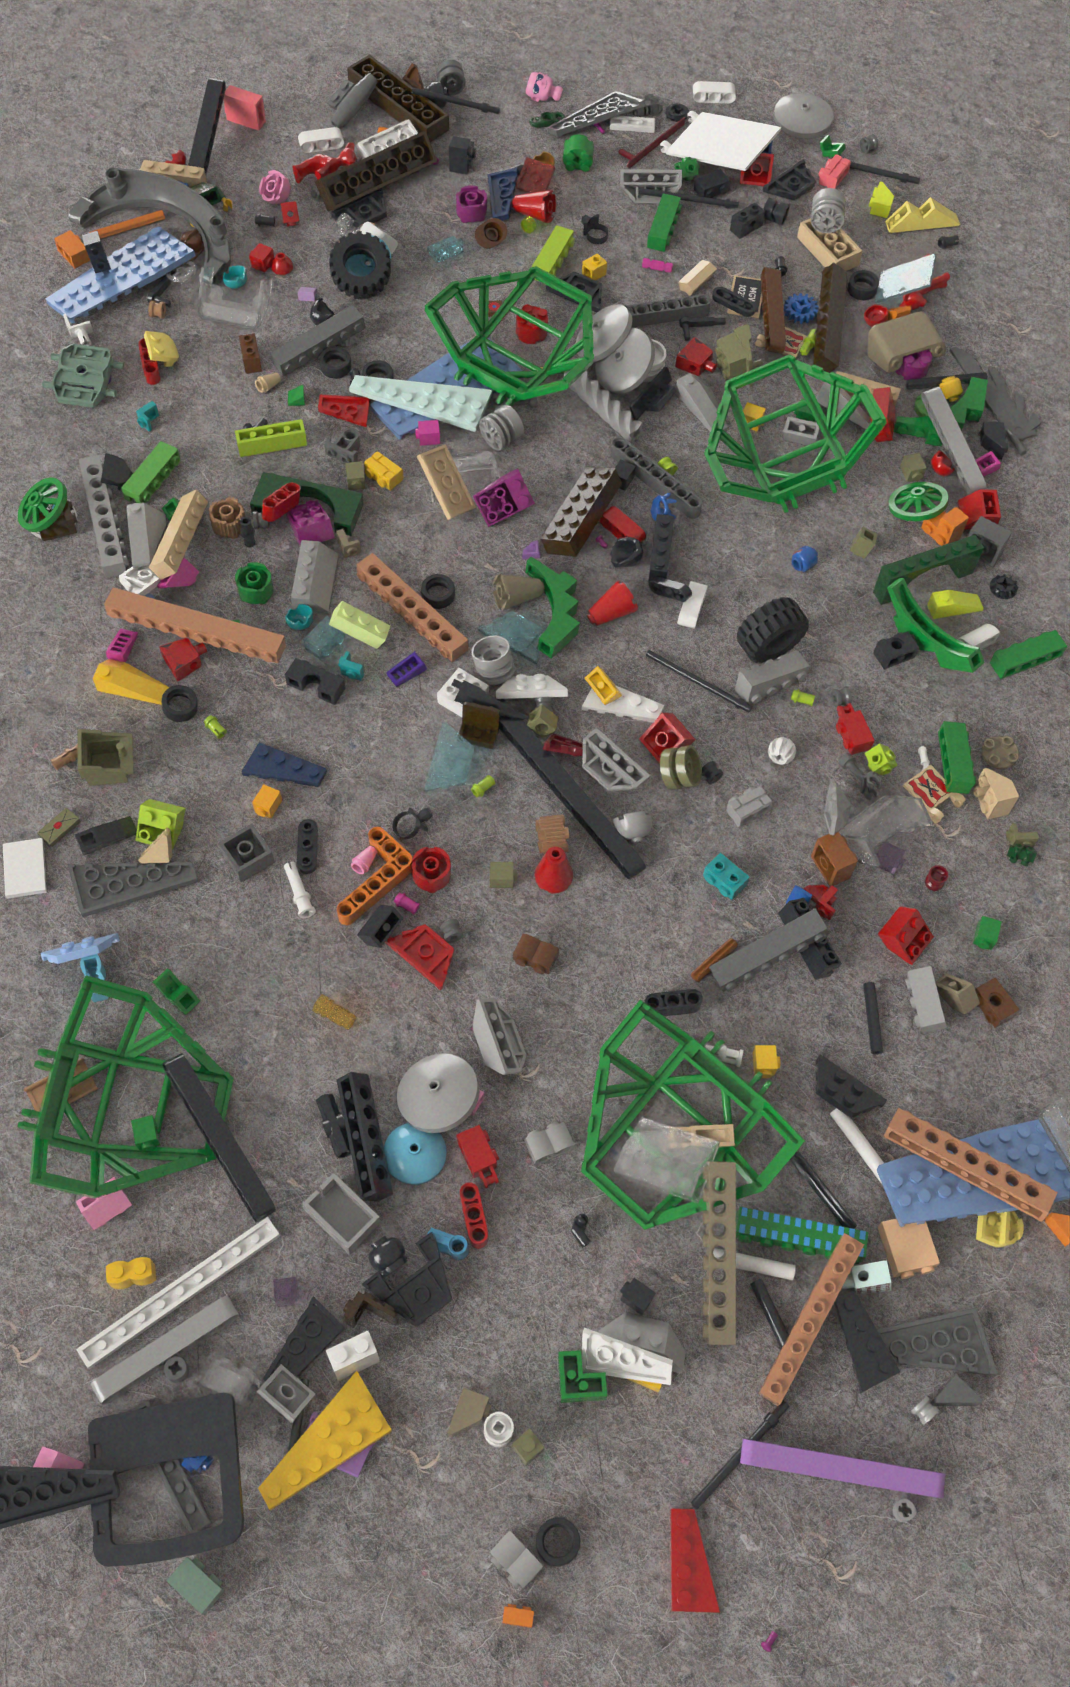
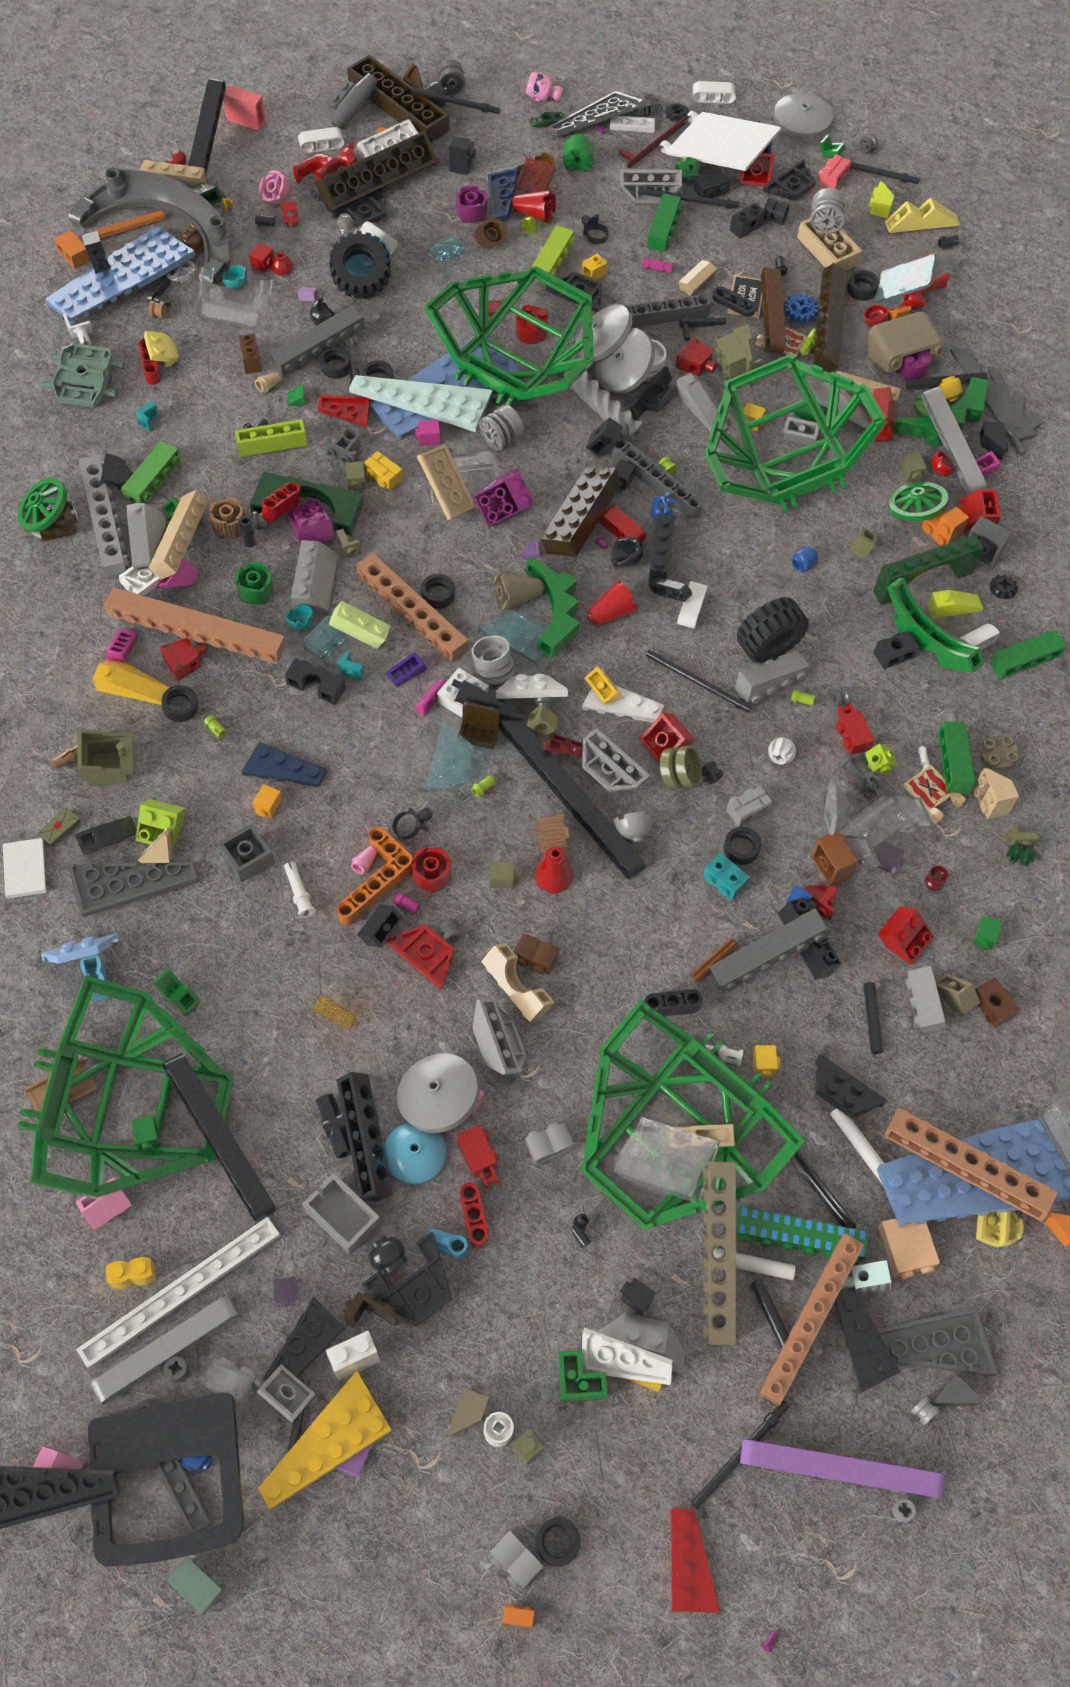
black plate [297,819,318,874] -> none
none -> dark pink slope [414,679,445,715]
none -> tan arch [481,943,555,1022]
none -> black brick [586,417,623,457]
none -> black tyre [723,827,761,865]

